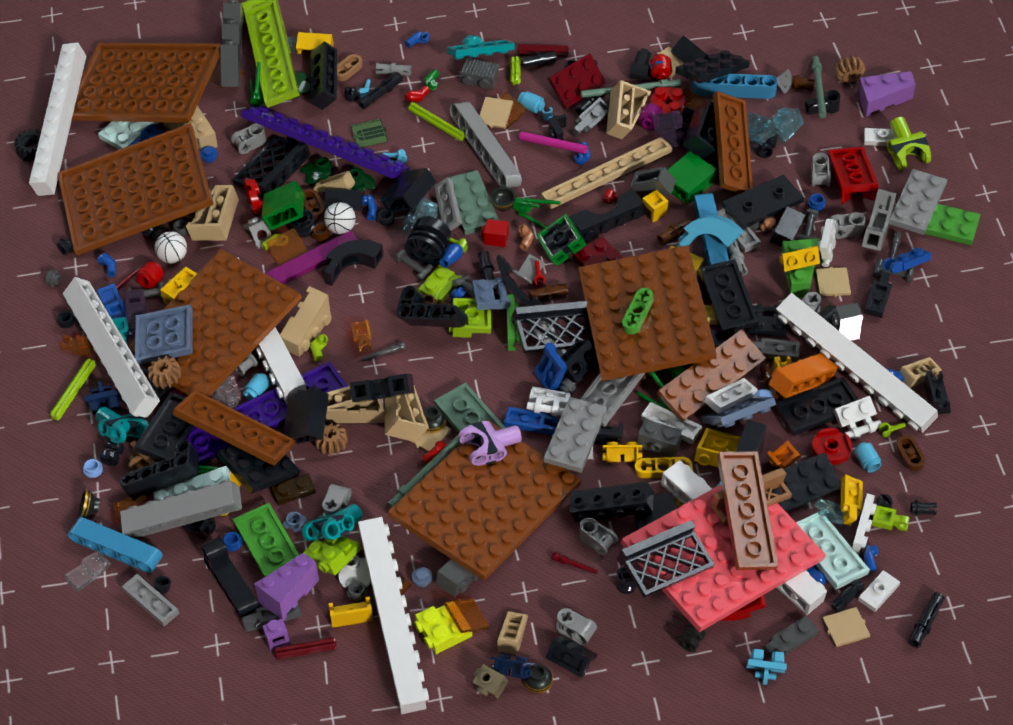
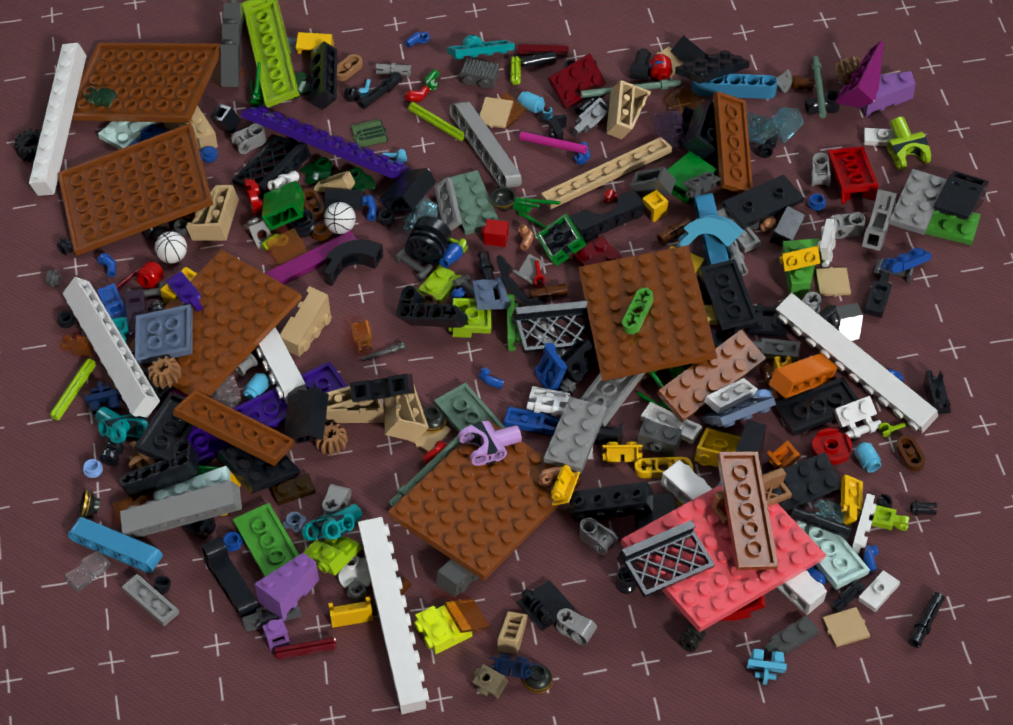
lime arm [310,334,328,361] -> none
sand blue plate [412,567,433,587] -> none
black panel [545,636,598,678] -> none
dark red piece [552,552,598,574] -> none
magenta head [638,103,663,130] -> none
red plate [650,87,685,118] -> none
dark grey piece [797,209,819,240] -> none
dark grey piece [890,231,901,259] -> none
tan slope [900,357,942,388] -> none
none -> clear green plate [84,88,117,107]
none -> dark grey plate [148,300,166,313]
none -> dark purple hinge [166,271,203,312]
none -> black brick [210,103,241,133]
none -> white pin [268,171,299,191]
none -> blue arm [478,368,504,389]
none -> black hinge [517,580,575,631]
none -> nougat arm [538,466,561,487]
none -> yellow hinge [551,465,580,506]
none -> dark grey hinge [682,172,721,198]
none -> black pin [790,506,852,539]
none -> magenta wedge [835,41,884,108]
none -> black slope [933,170,989,219]

